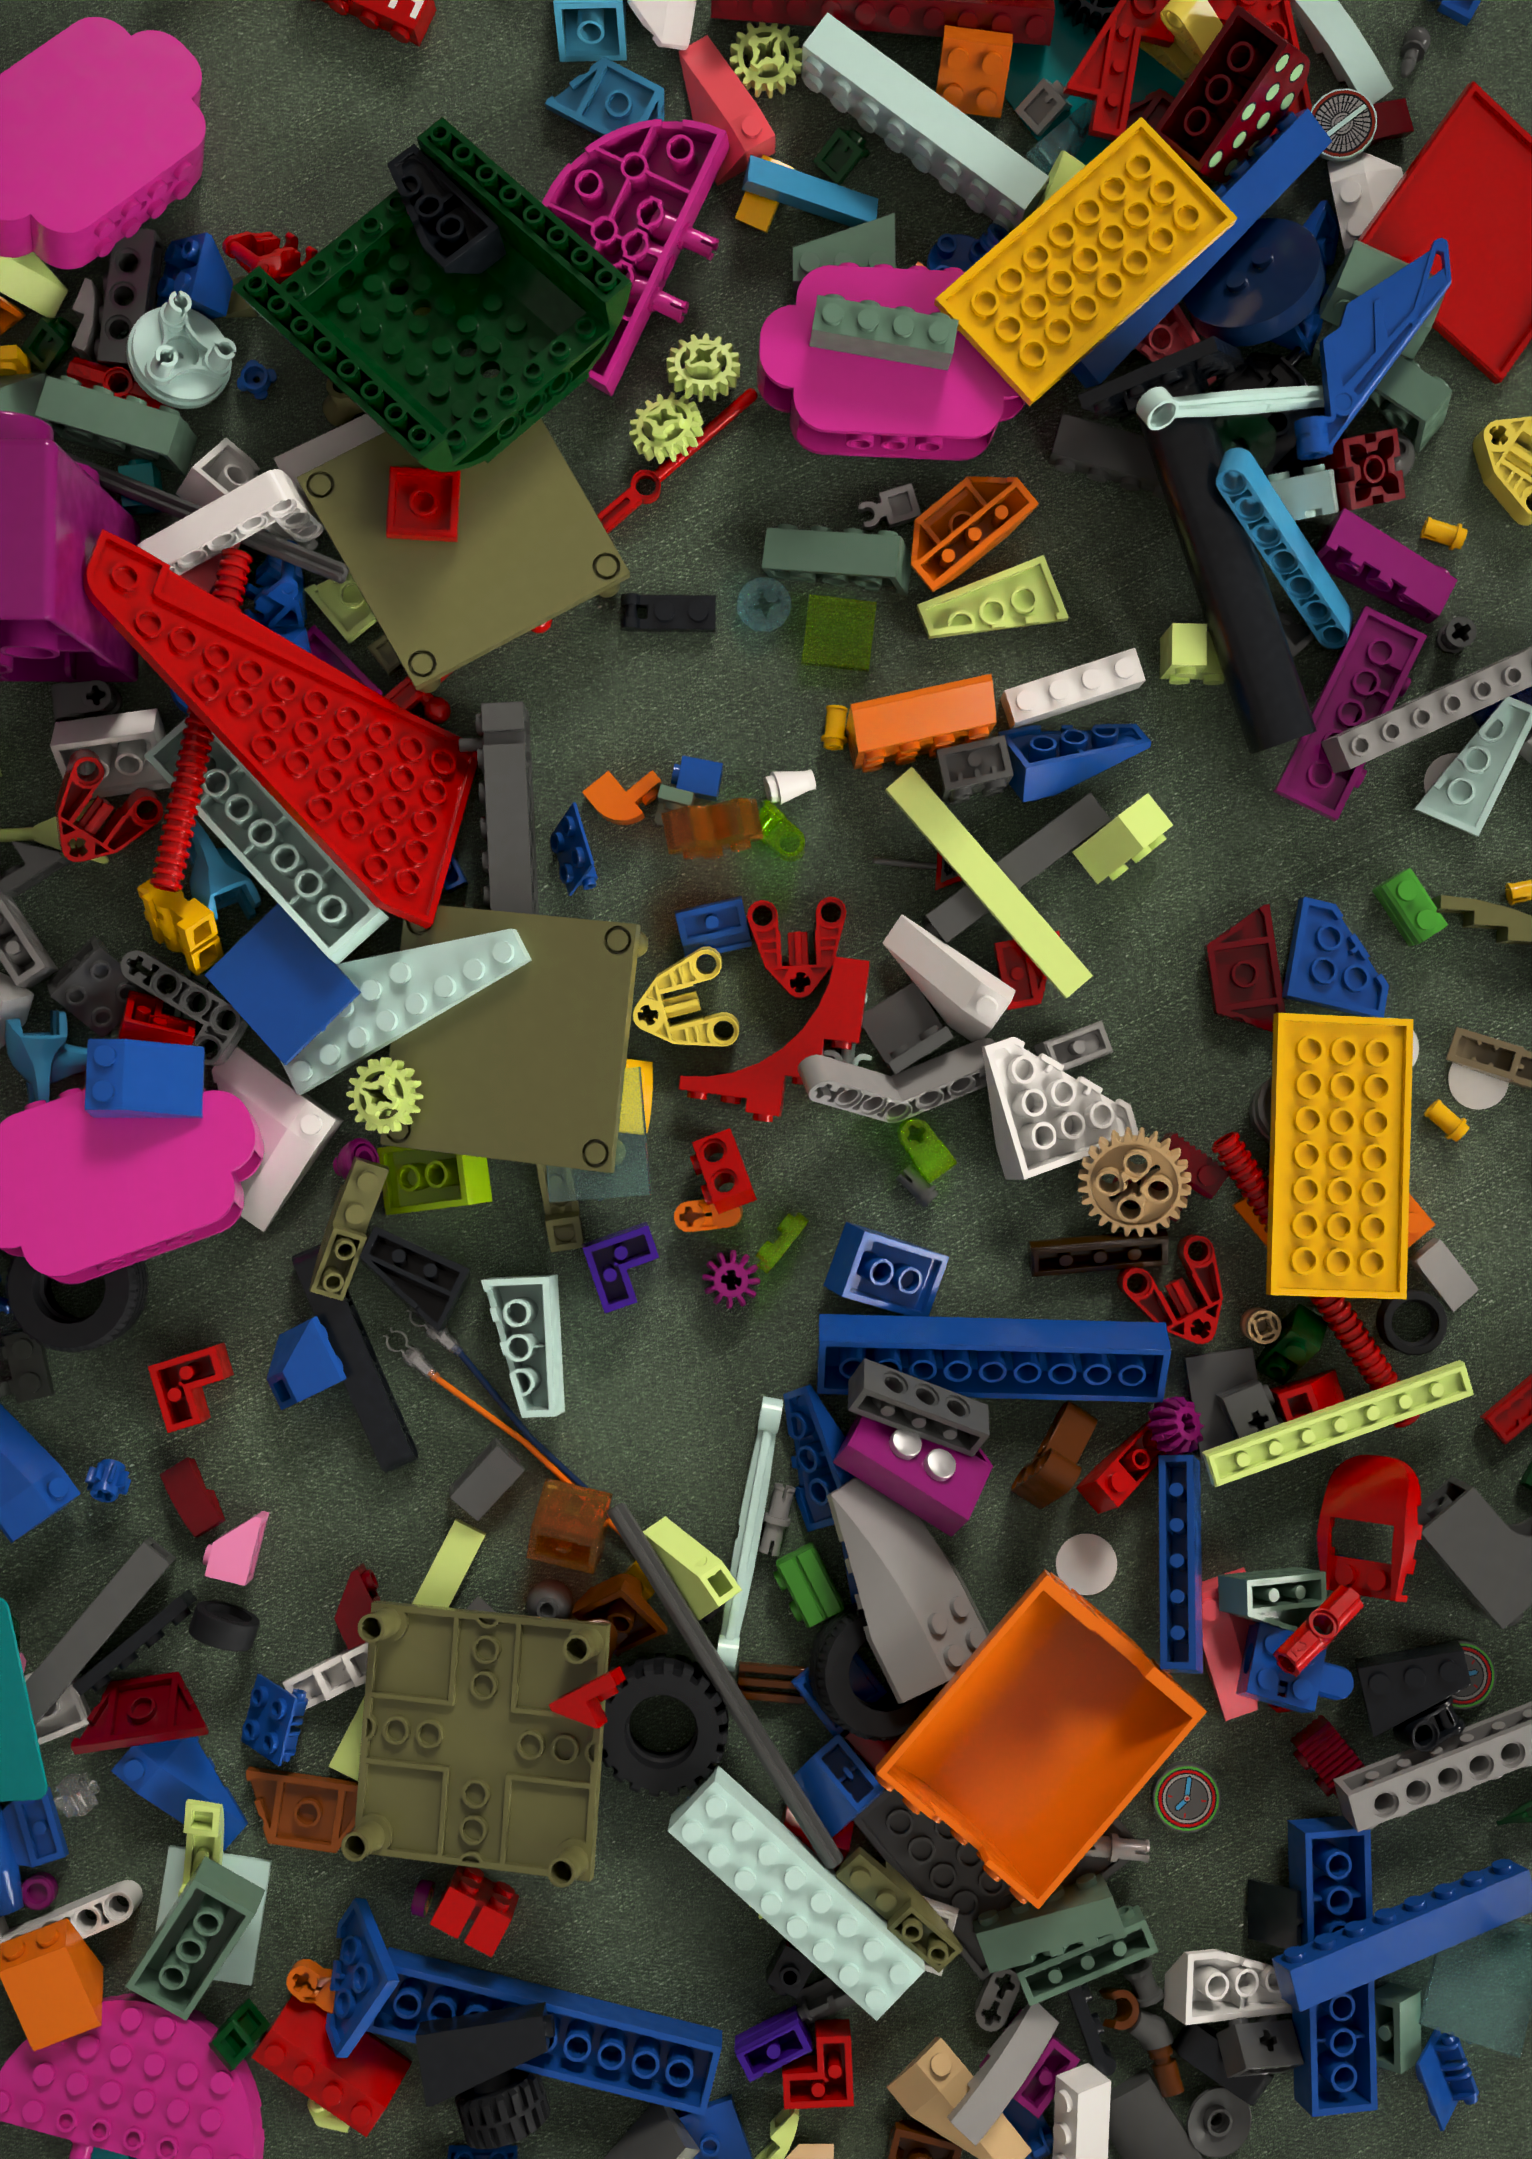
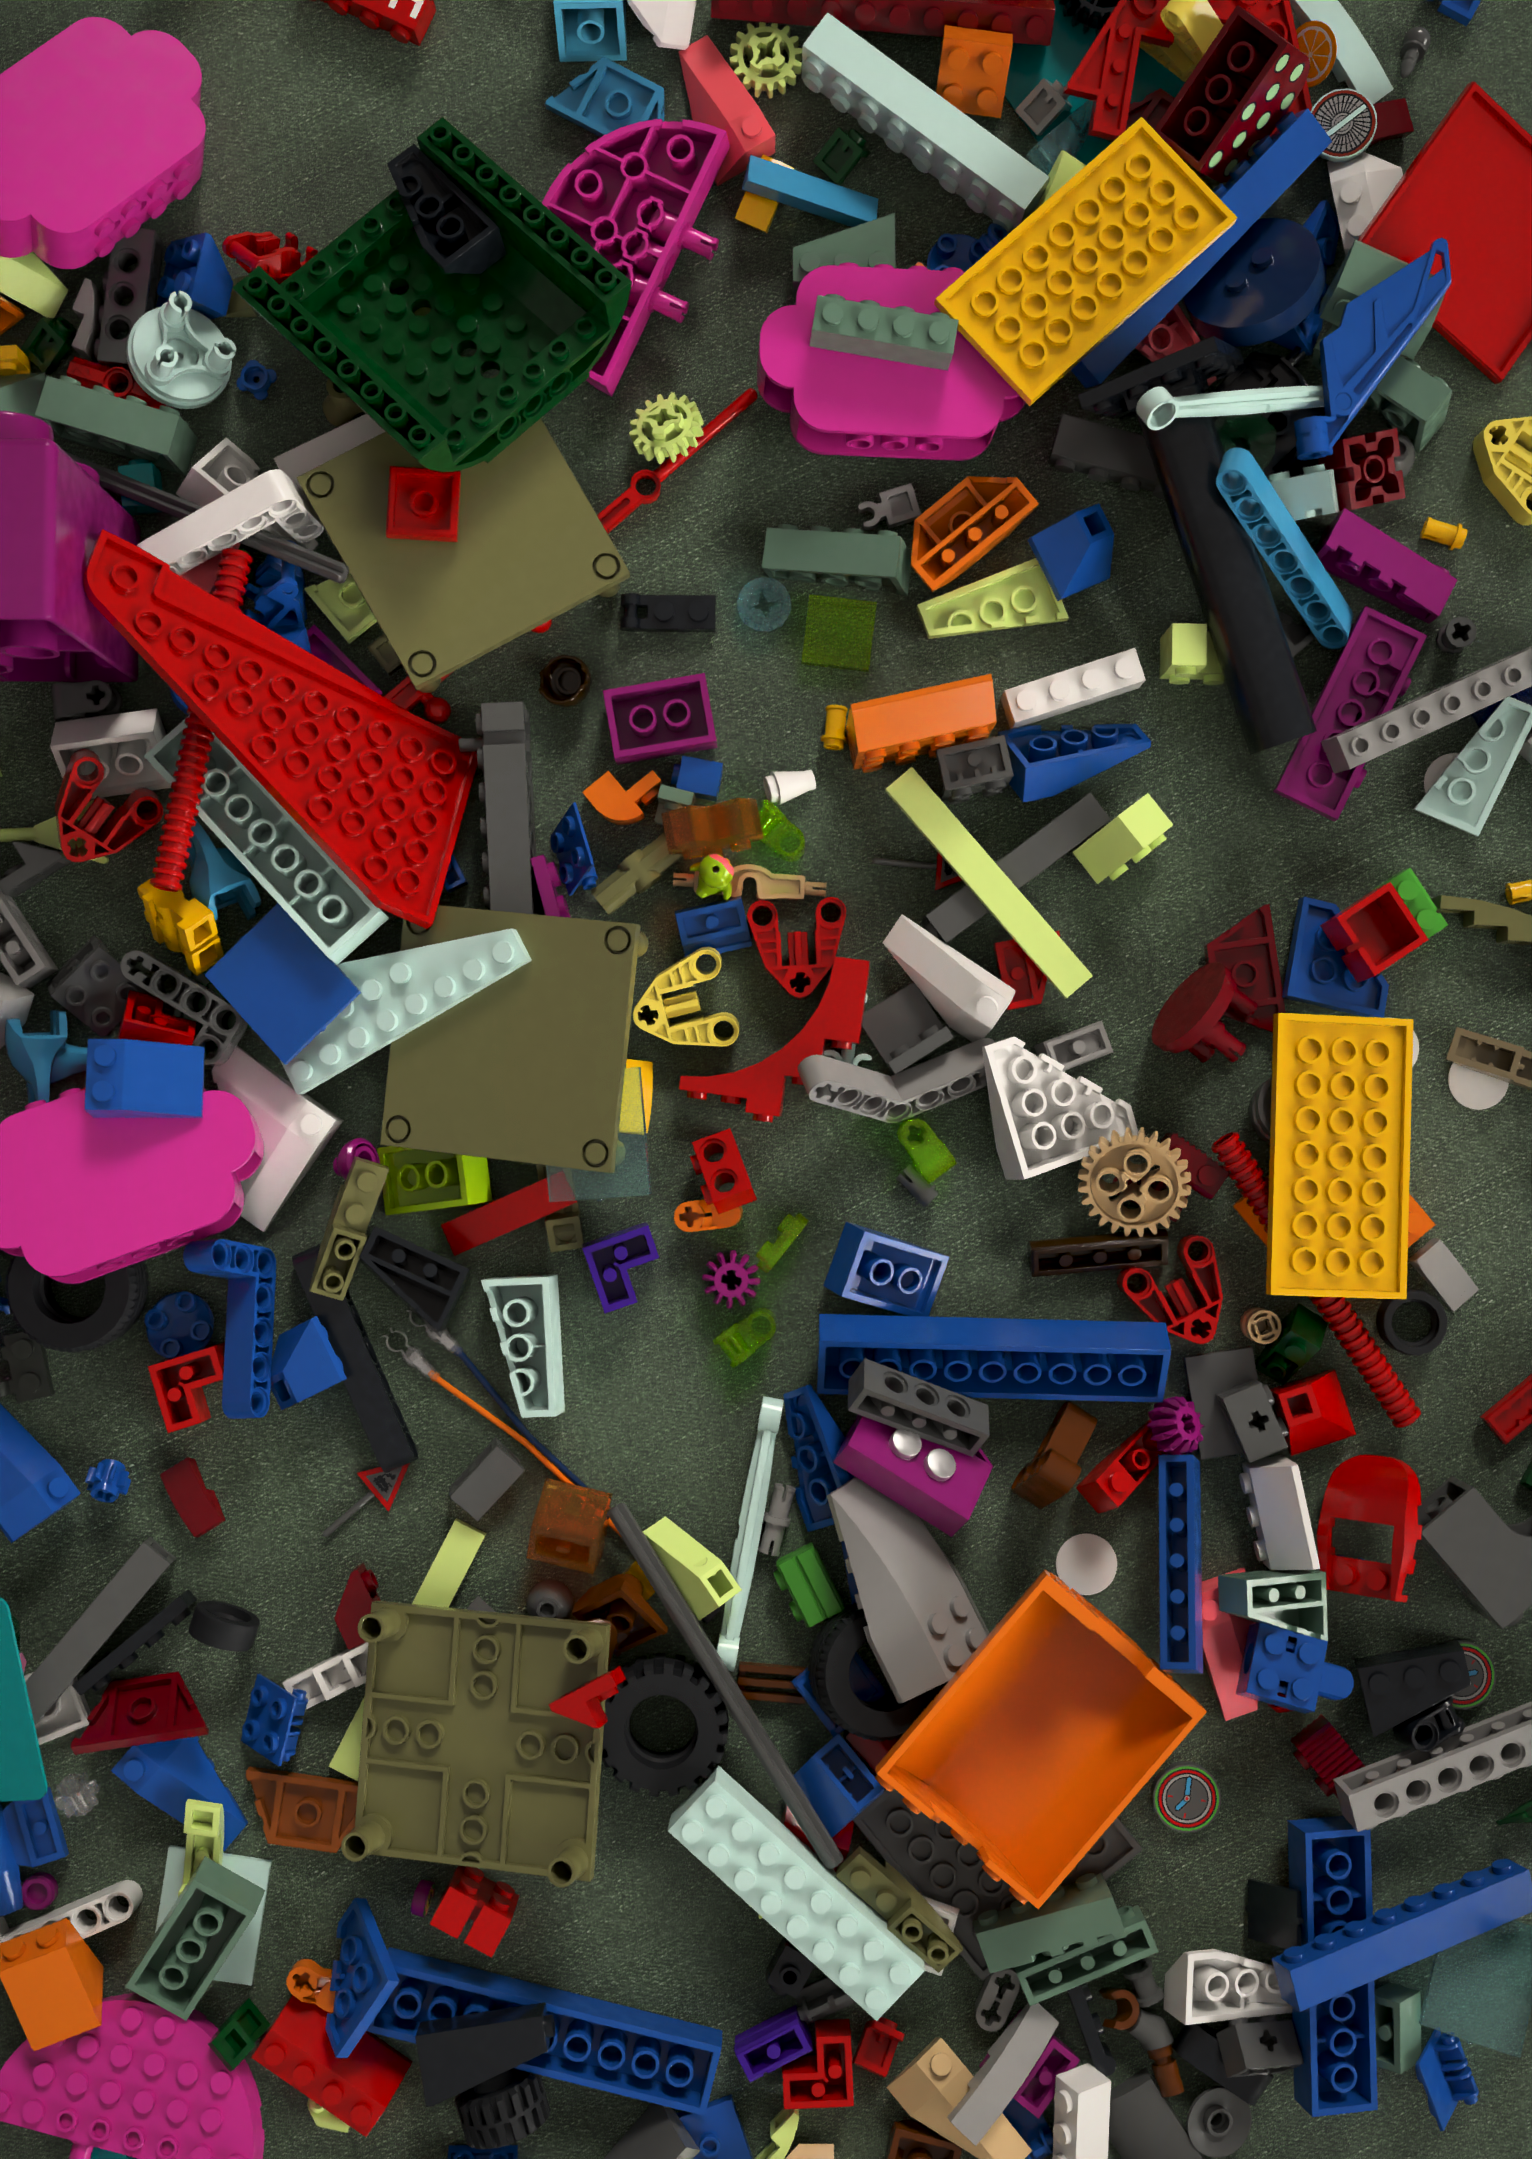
bright pink slope [203,1511,269,1586] -> none
yellowish green gear [346,1057,423,1134] -> none
yellowish green gear [666,333,740,402] -> none
light grey pin [1085,1833,1150,1863] -> none
yellowish green tile [1202,1360,1474,1487] -> none
red piece [1273,1585,1364,1677] -> none
yellow pin [1423,1099,1470,1142] -> none
none -> blue dish [144,1291,214,1359]
none -> blue beam [183,1239,276,1419]
none -> piece [323,1463,410,1537]
none -> red slope [441,1170,578,1256]
none -> magenta plate [530,854,571,918]
none -> dark brown hair [538,654,591,707]
none -> olive piece [590,828,689,915]
none -> magenta brick [603,673,717,765]
none -> tan piece [673,864,827,900]
none -> lime animal [689,854,734,900]
none -> clear neon green piece [712,1308,777,1368]
none -> red bracket [852,2017,905,2078]
none -> blue slope [1027,503,1114,601]
none -> dark red piece [1151,962,1258,1063]
none -> white slope [1239,1455,1320,1570]
none -> light orange sticker [1296,21,1337,88]
none -> red piece [1320,882,1429,983]

